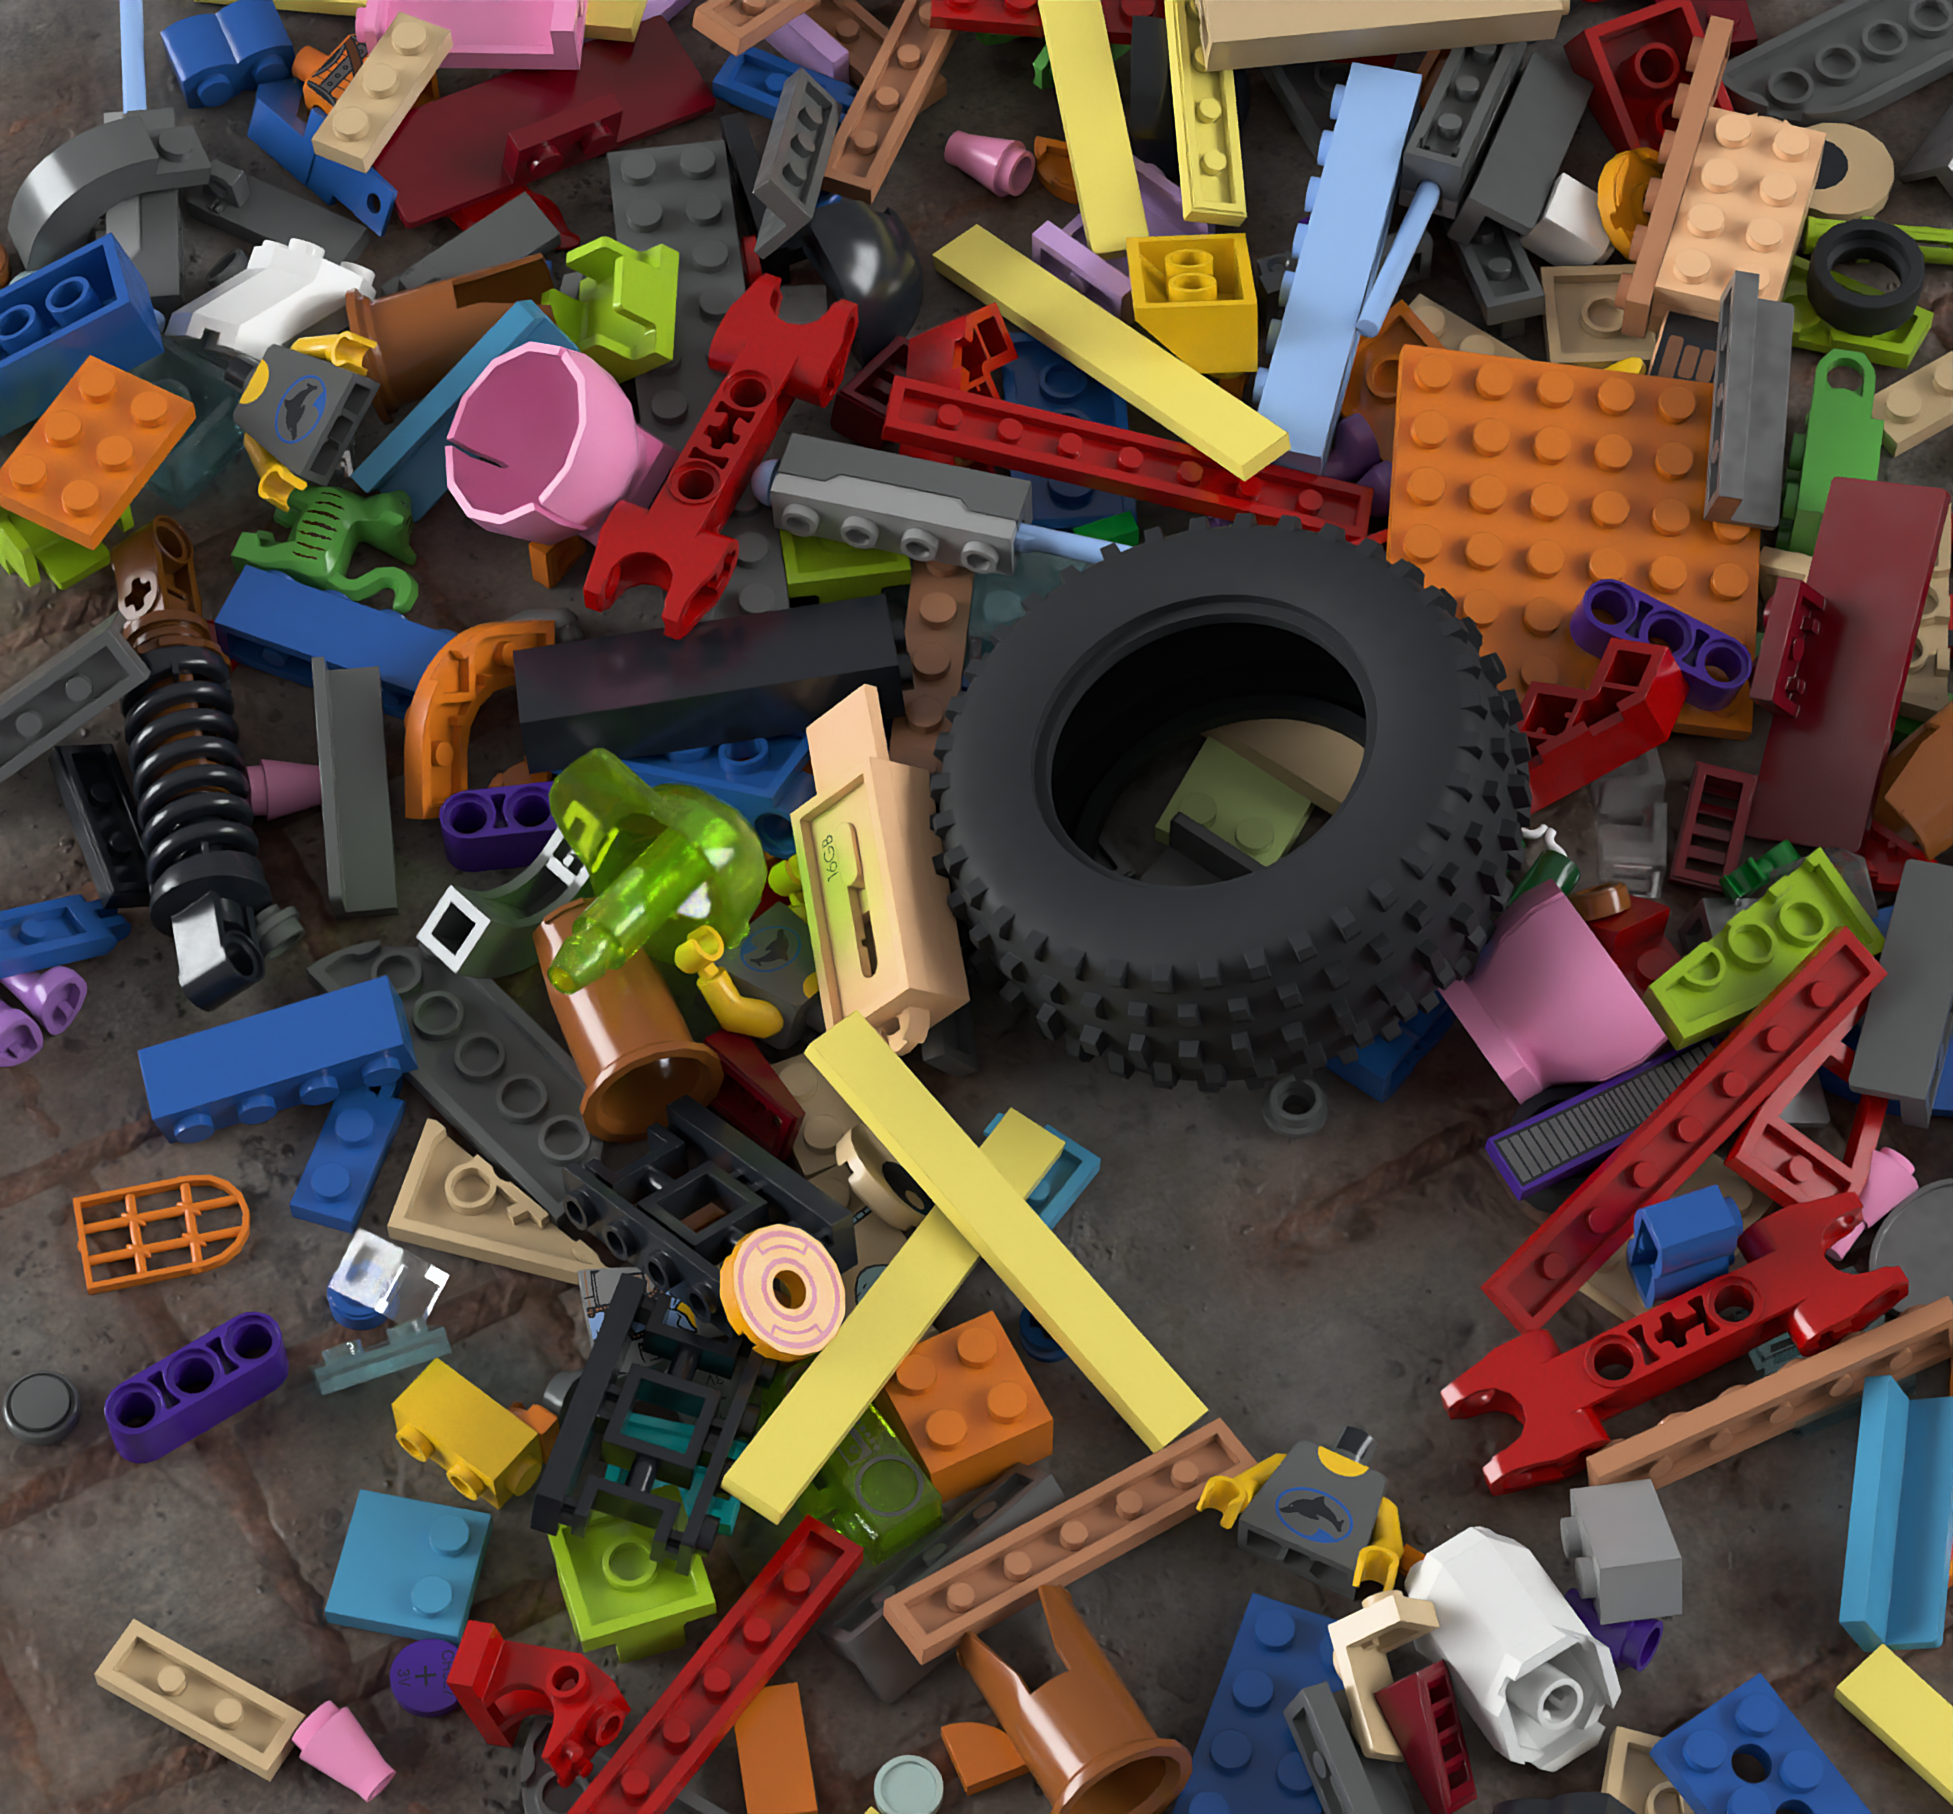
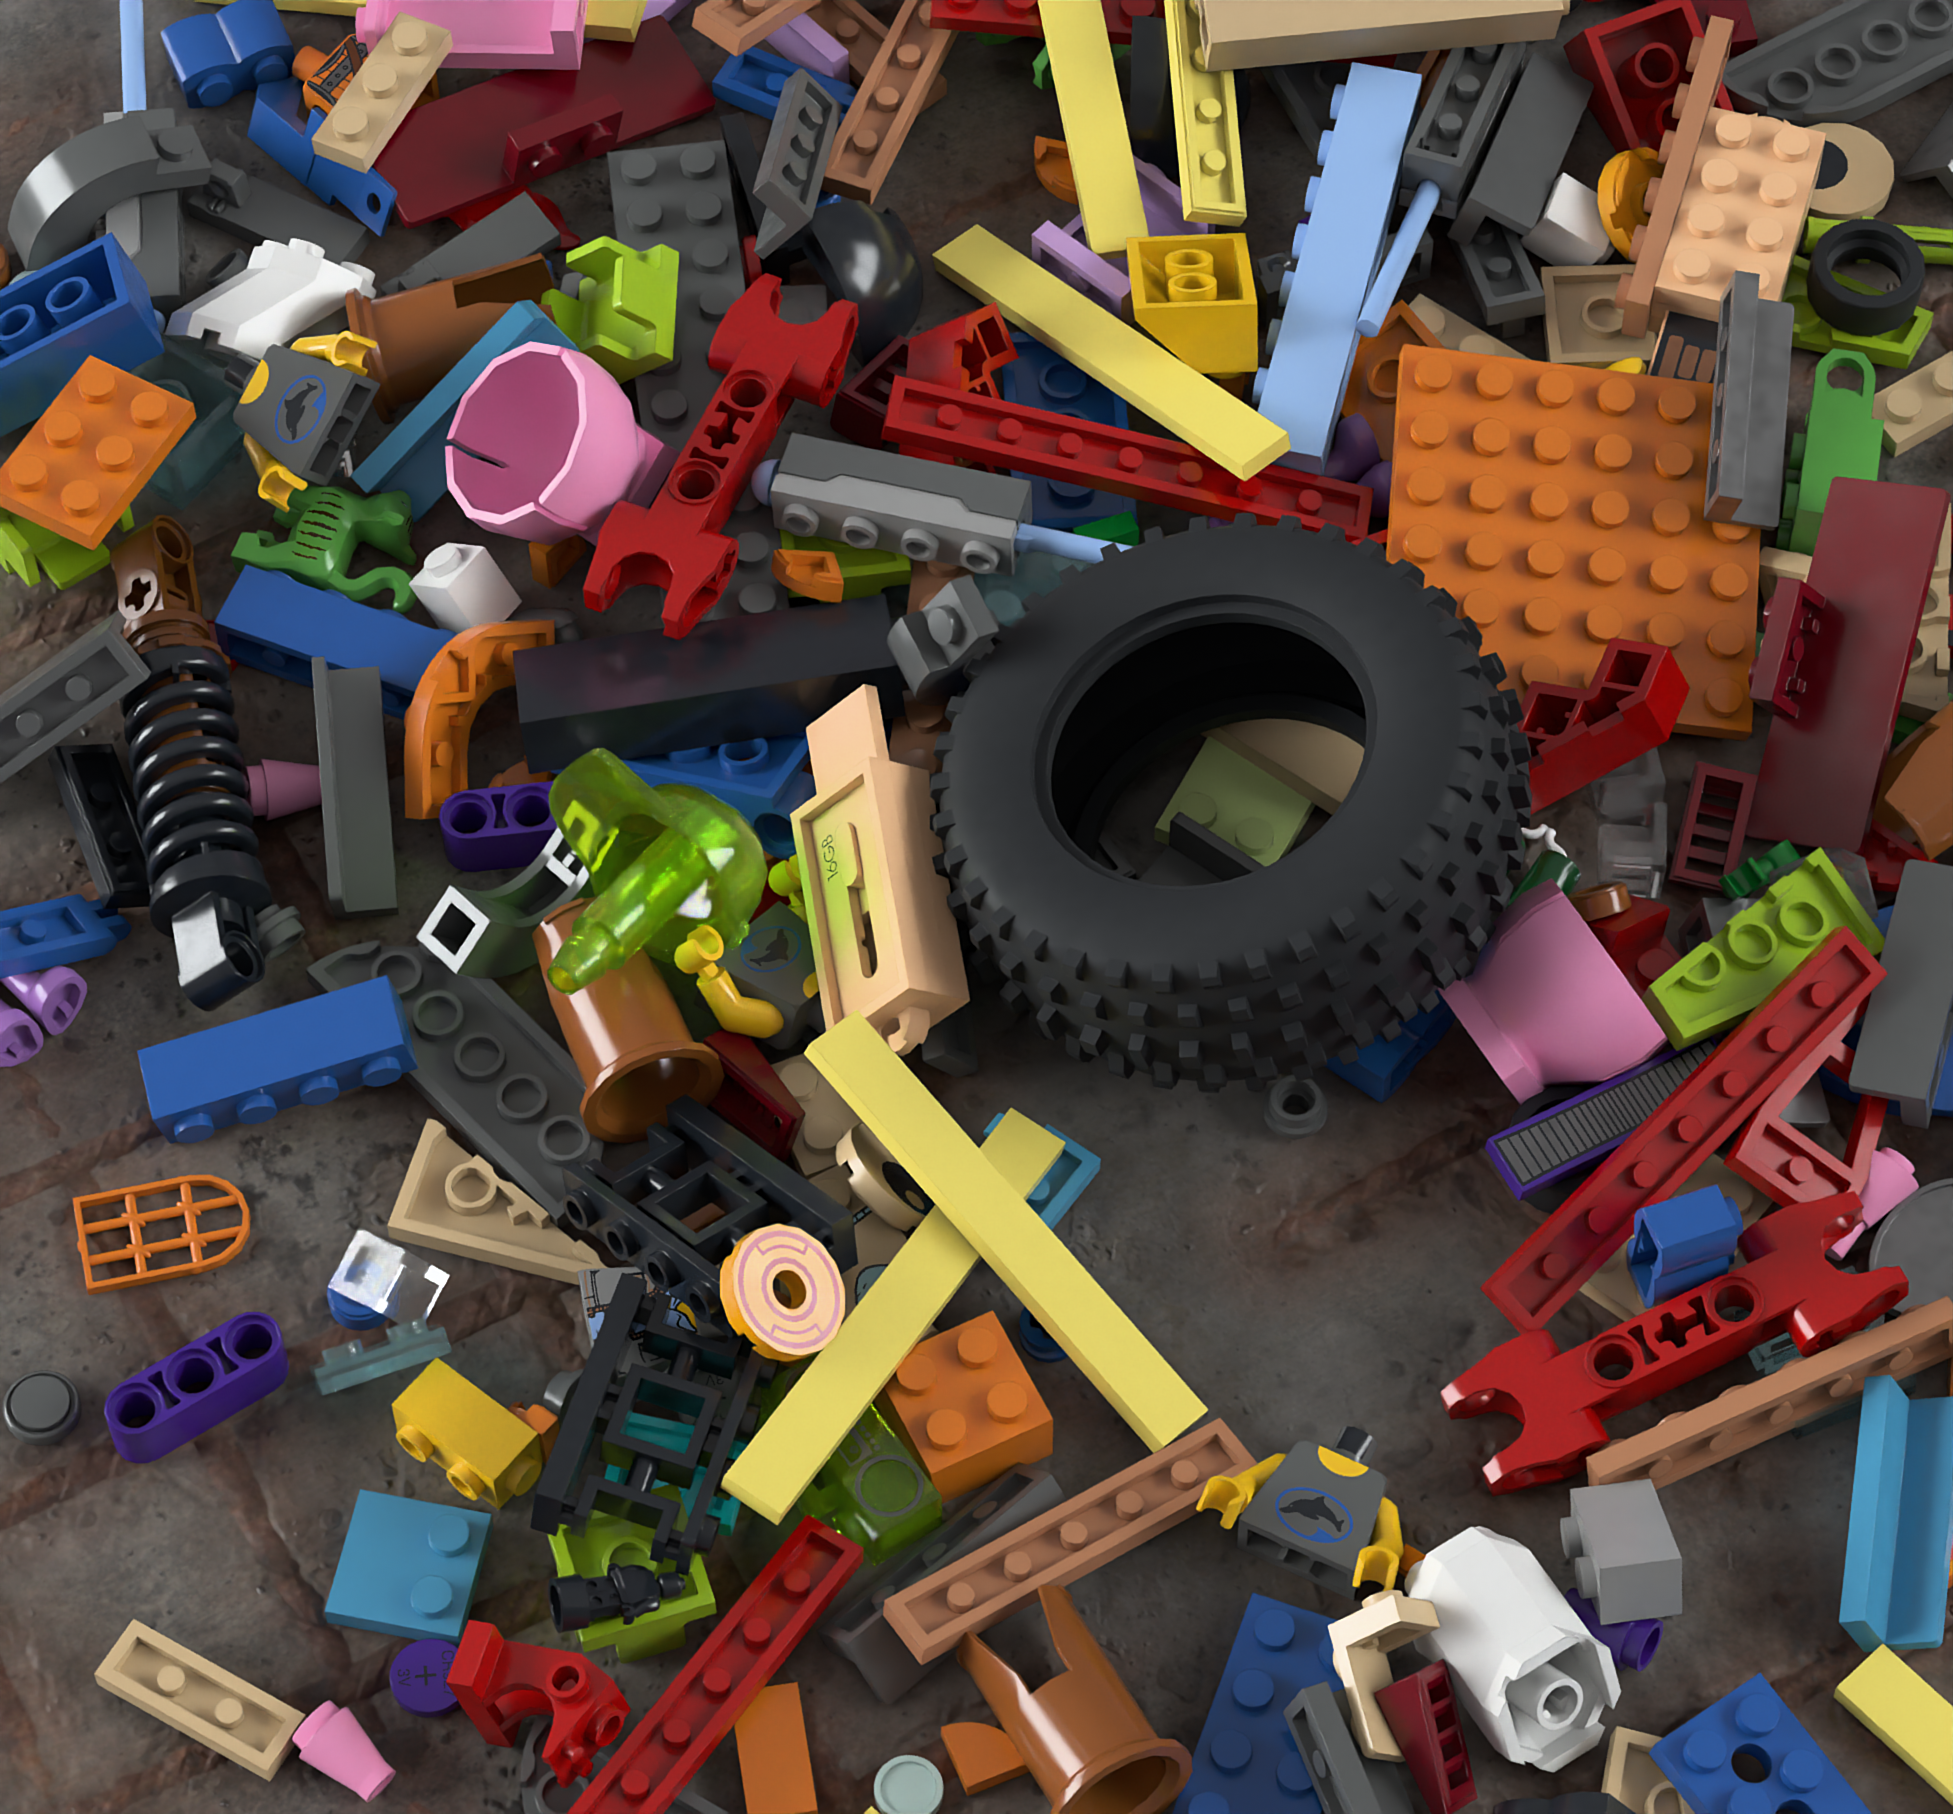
blue hinge [290,1075,406,1234] -> none
bright pink cone [944,130,1035,197] -> none
dark purple beam [1569,579,1752,711] -> none
none -> white brick [409,542,522,634]
none -> black piece [548,1563,686,1633]
none -> orange tile [771,549,844,603]
none -> dark grey arch [887,575,1000,706]

